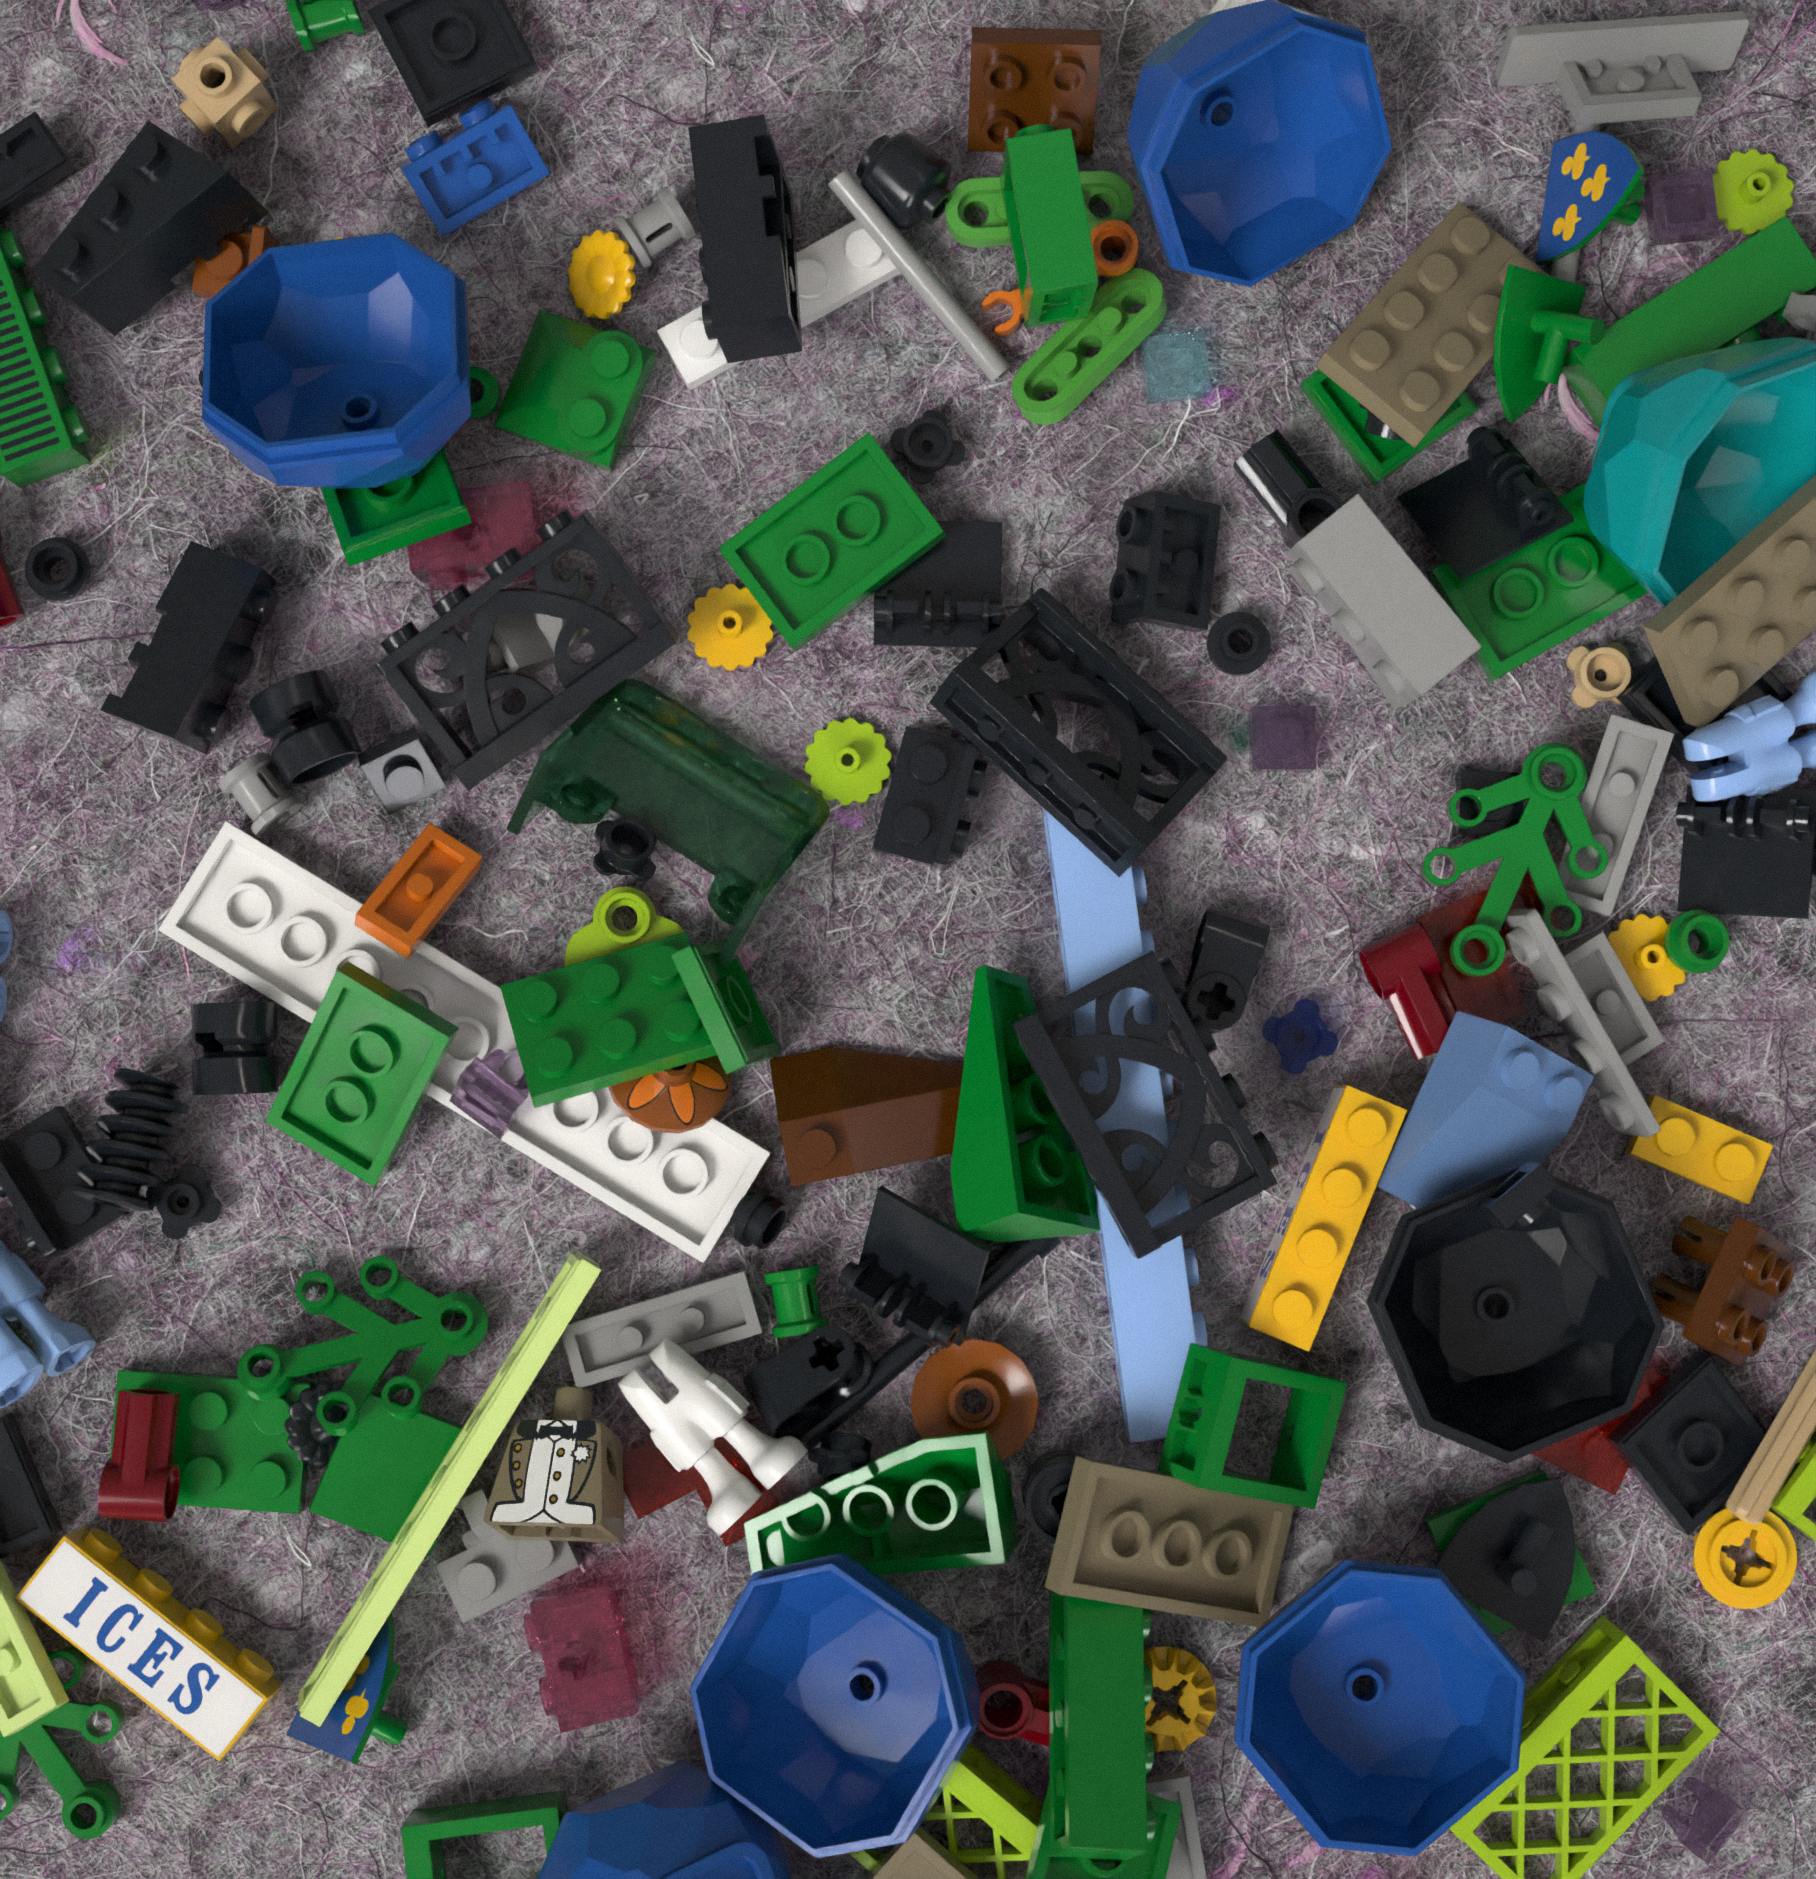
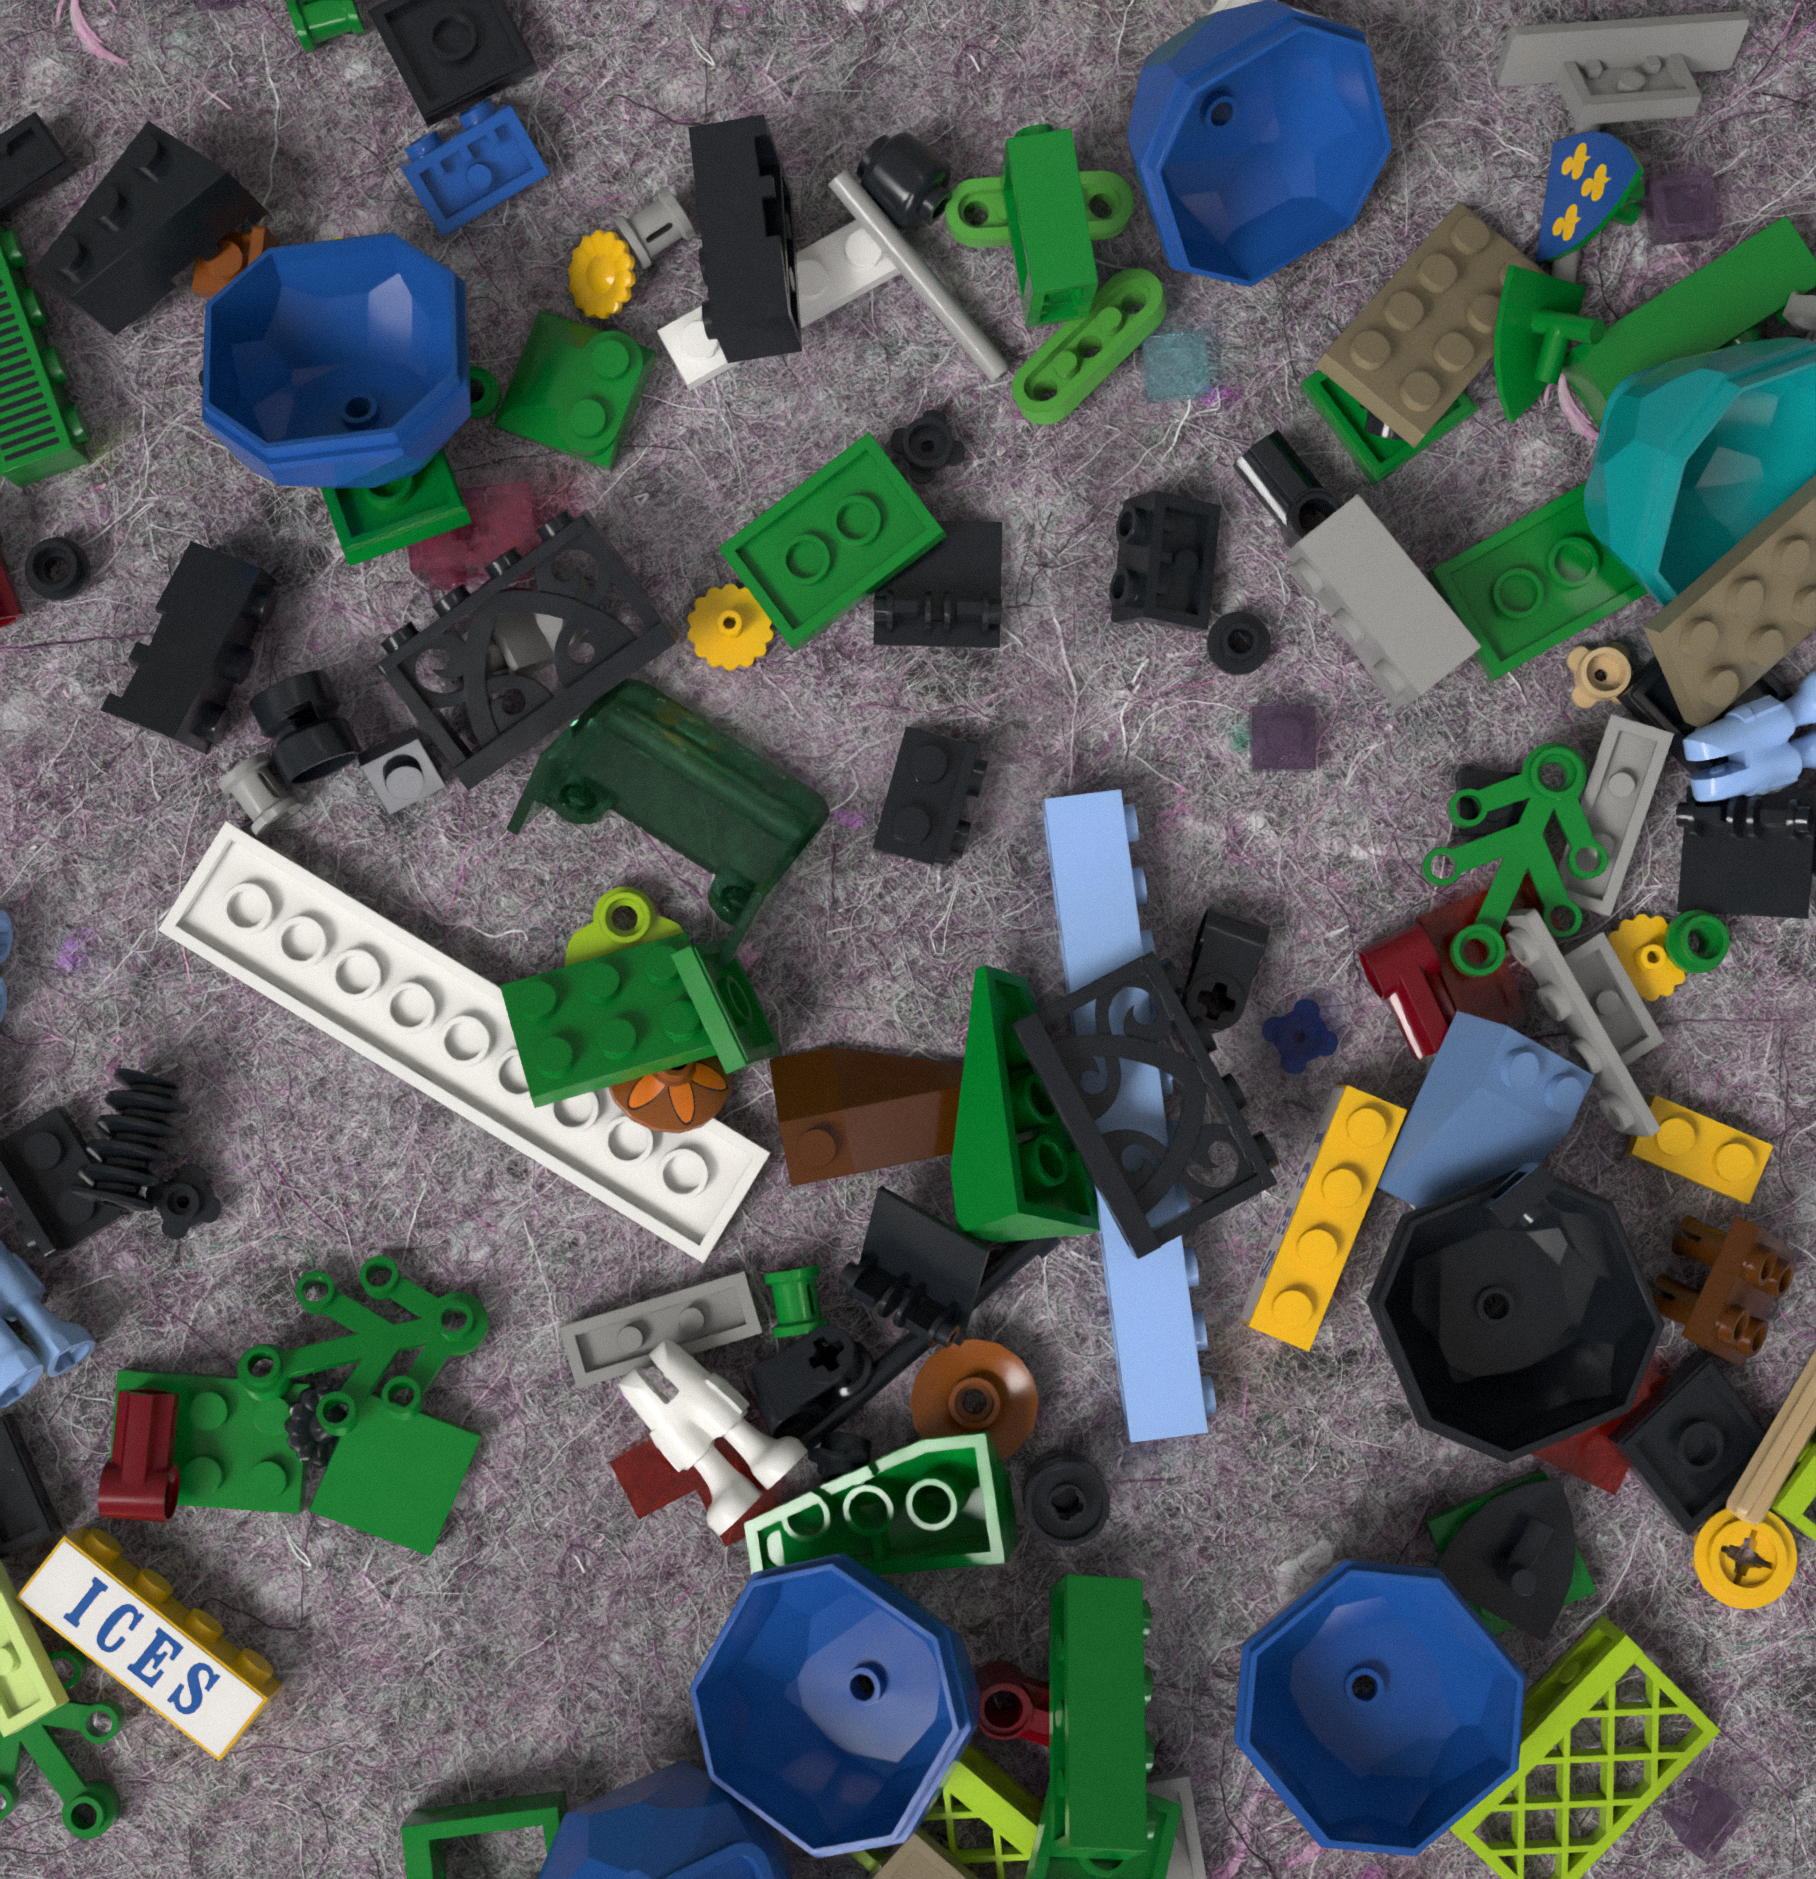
tan brick [171,36,278,150] -> none
black wheel [191,1002,279,1095] -> none
green plate [265,961,459,1187] -> none
shield [286,1611,407,1764] -> none
yellowish green tile [299,1250,601,1727] -> none
orange plate [354,823,483,959] -> none
light grey hinge [435,1484,582,1623] -> none
clear purple tile [449,1049,529,1140] -> none
torso [484,1387,624,1543] -> none
clear pink brick [524,1574,643,1733] -> none
black plate [593,817,657,882] -> none
black plate [731,1186,789,1249] -> none
lime piece [805,718,892,806] -> none
black fence [929,588,1227,877] -> none
reddish brown plate [968,27,1101,154] -> none
orange brick [981,220,1138,337] -> none
dark tan plate [1044,1456,1295,1627] -> none
yellow gear [1144,1646,1217,1753] -> none
green window [1157,1343,1347,1509] -> none
black hinge [1397,426,1574,581] -> none
lime piece [1707,149,1794,236] -> none

